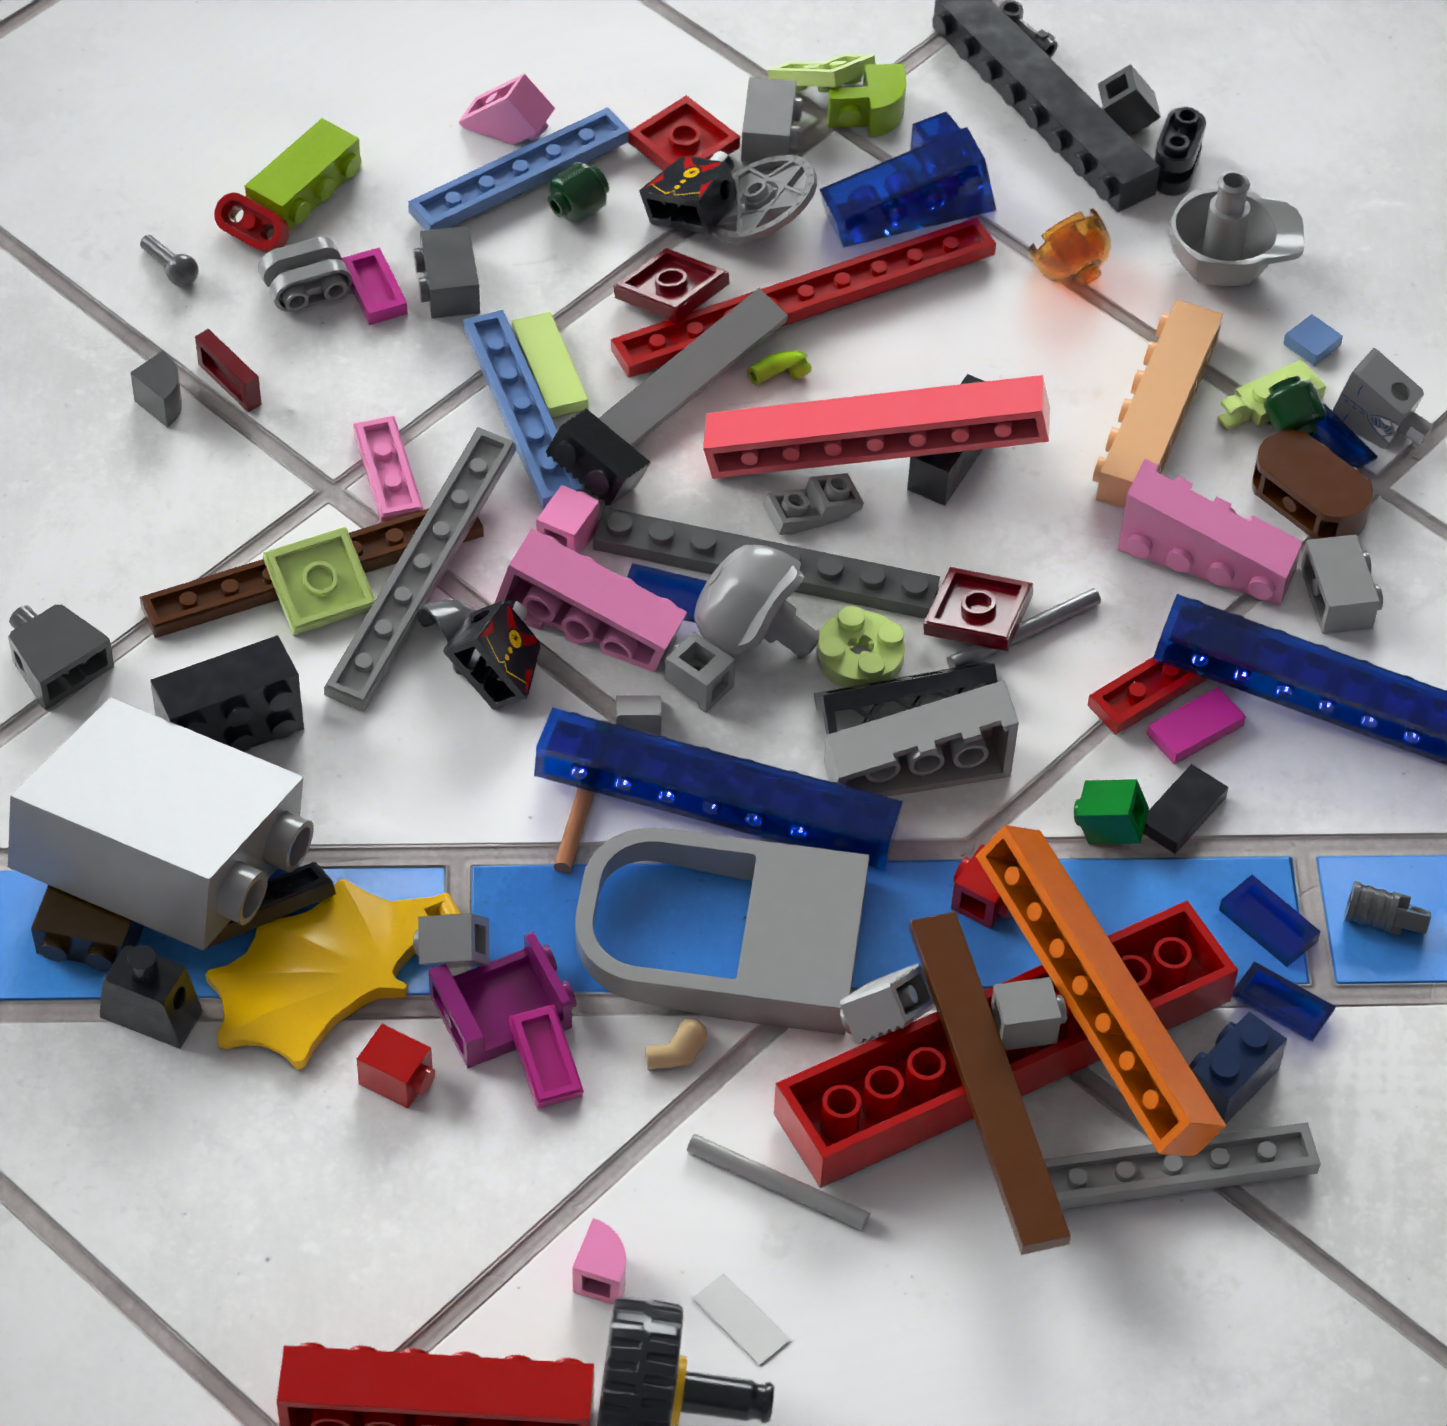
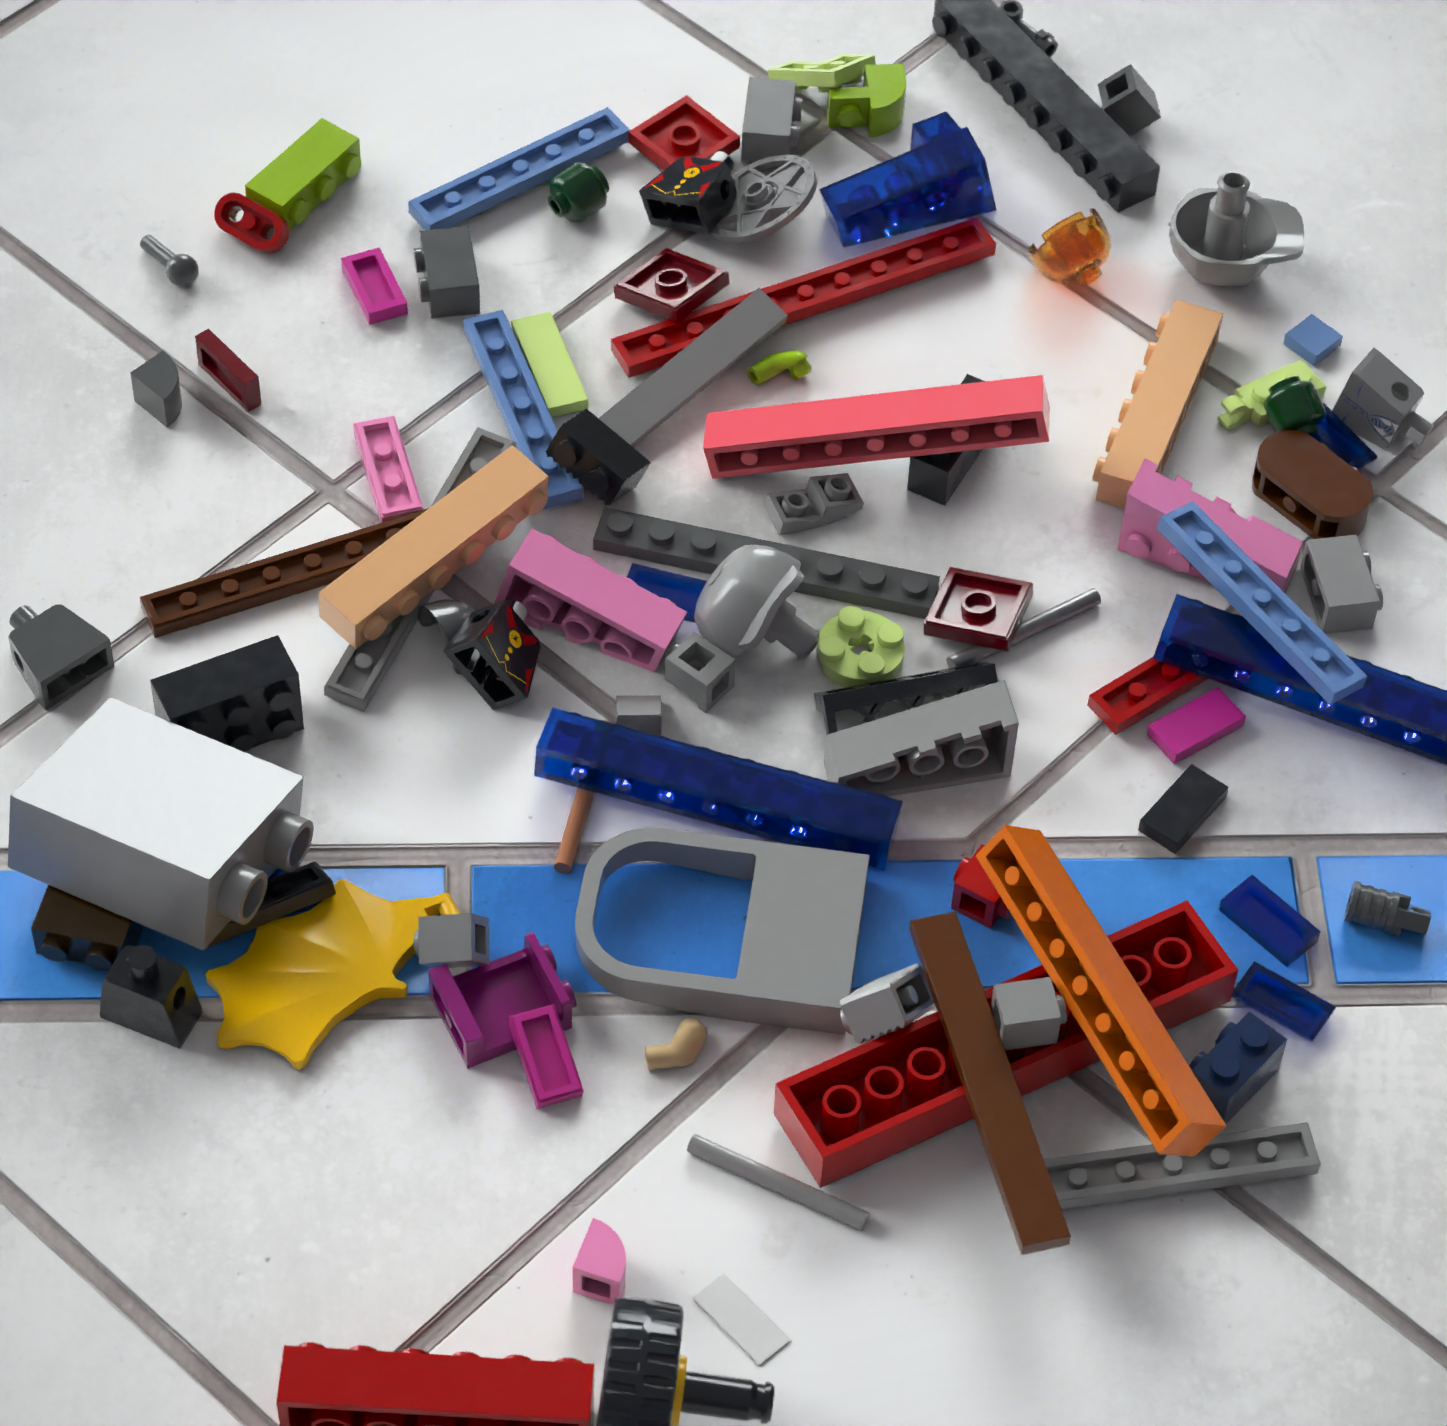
light grey brick [258,237,352,312] -> none
yellowish green tile [263,526,375,636] -> none
red brick [356,1024,435,1109] -> none
bright pink slope [458,73,555,145] -> none
bright pink brick [536,485,600,554] -> none
green brick [1074,779,1149,844] -> none
black brick [1155,107,1206,196] -> none
none -> light nougat brick [319,445,549,649]
none -> medium blue plate [1157,501,1367,705]

